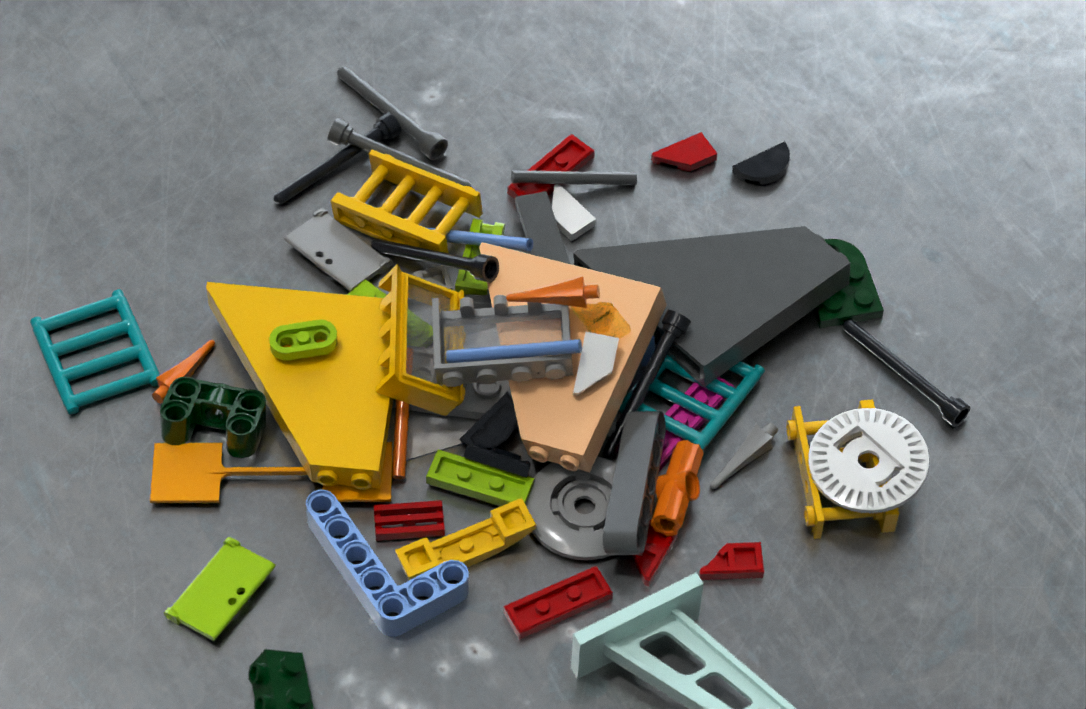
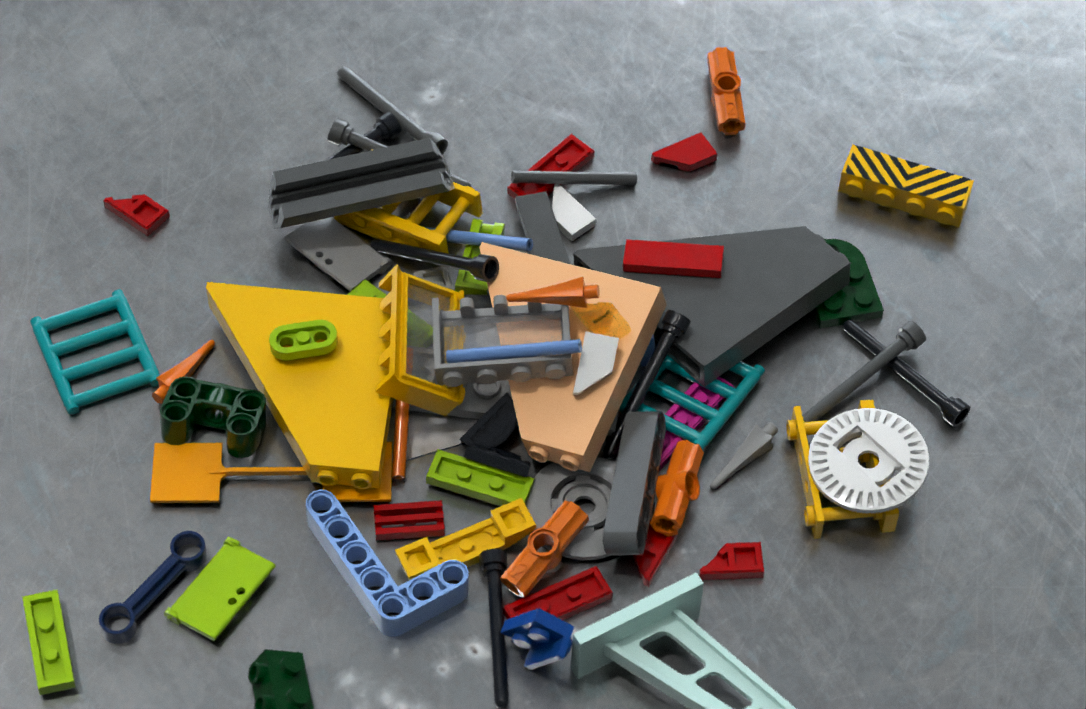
black tile [732,141,790,185] -> none
none -> lime plate [22,589,76,695]
none -> dark blue piece [99,531,207,644]
none -> red tile [103,194,170,237]
none -> dark grey piece [269,138,455,229]
none -> black piece [479,549,509,708]
none -> orange piece [500,500,589,599]
none -> blue bracket [501,608,575,670]
none -> red tile [623,239,724,278]
none -> orange piece [707,47,745,135]
none -> dark grey piece [802,321,926,422]
none -> brick [838,145,974,228]

